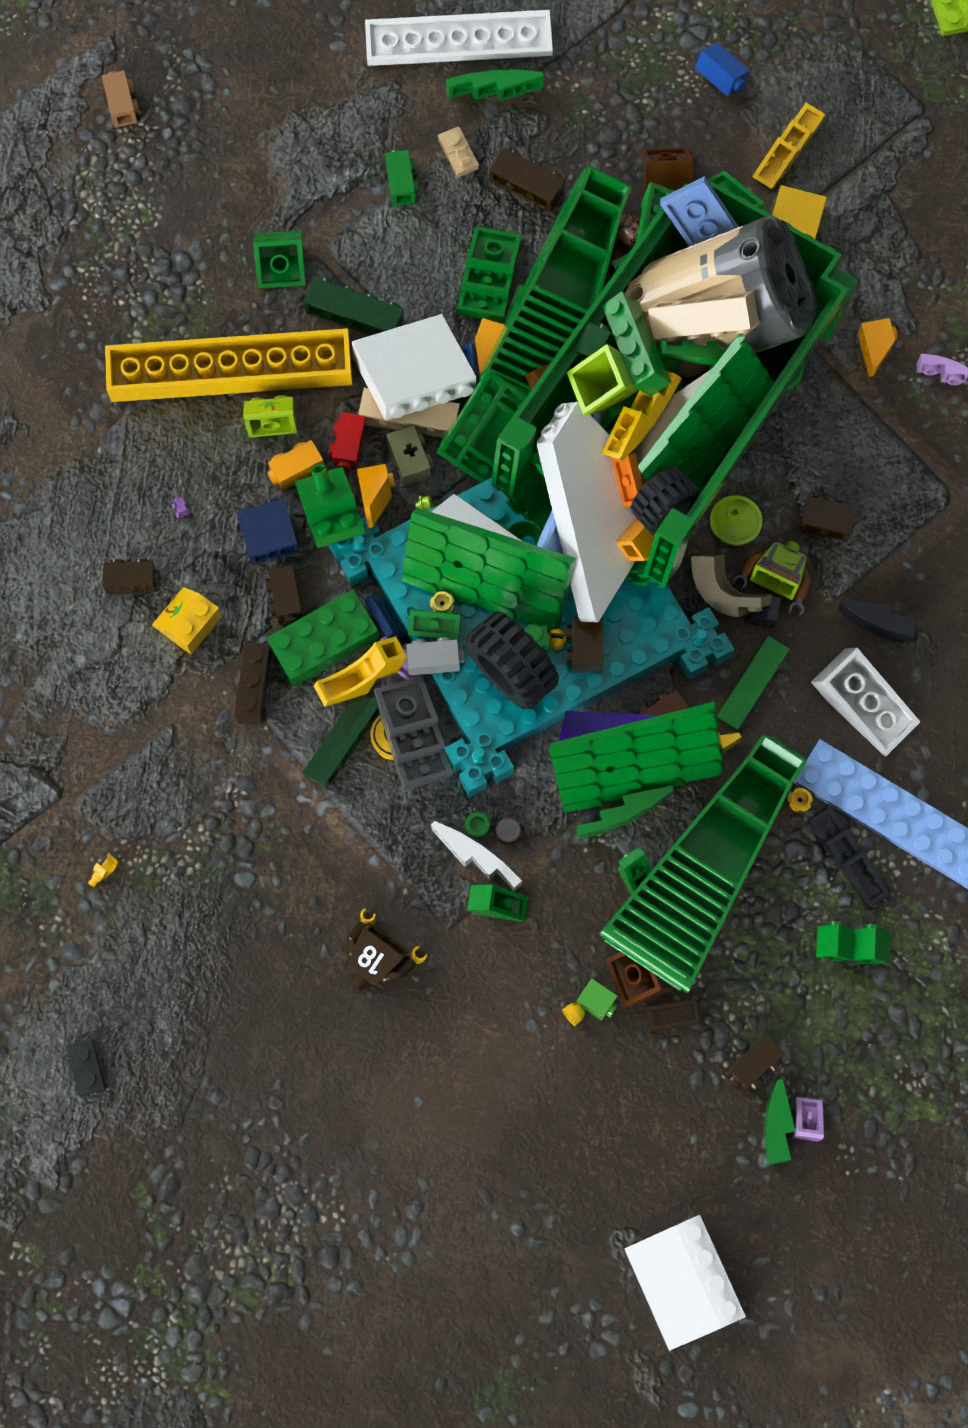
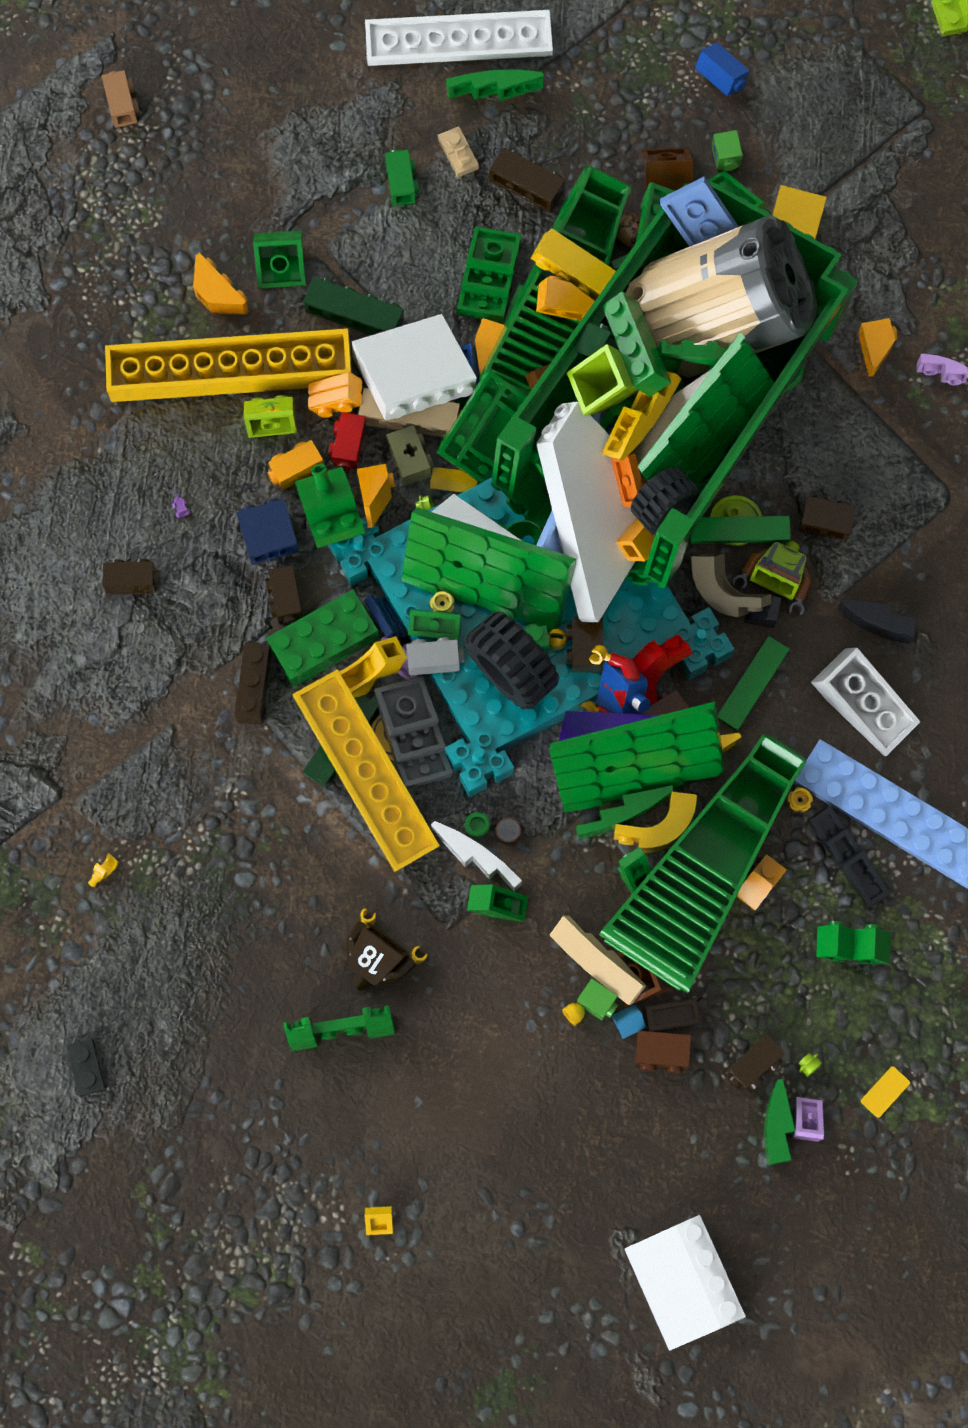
yellow slope [152,587,222,654] -> none
brick [648,291,759,342] -> none
yellow slope [752,102,826,190] -> none
none -> light orange slope [193,252,249,315]
none -> green wedge [284,1005,395,1051]
none -> yellow plate [293,669,440,872]
none -> light orange brick [308,372,362,418]
none -> yellow plate [365,1206,393,1235]
none -> yellow sticker [430,467,477,492]
none -> yellow brick [531,228,616,301]
none -> light orange slope [536,276,595,321]
none -> tan slope [550,916,646,1005]
none -> torso [579,645,650,714]
none -> dark azure slope [612,1004,646,1039]
none -> yellow arch [613,791,697,853]
none -> red arch [633,634,693,714]
none -> reddish brown brick [635,1031,691,1073]
none -> green tile [690,516,791,544]
none -> bright green brick [711,130,743,171]
none -> light orange slope [736,854,787,911]
none -> lime plate [798,1053,822,1077]
none -> yellow sticker [861,1066,910,1118]

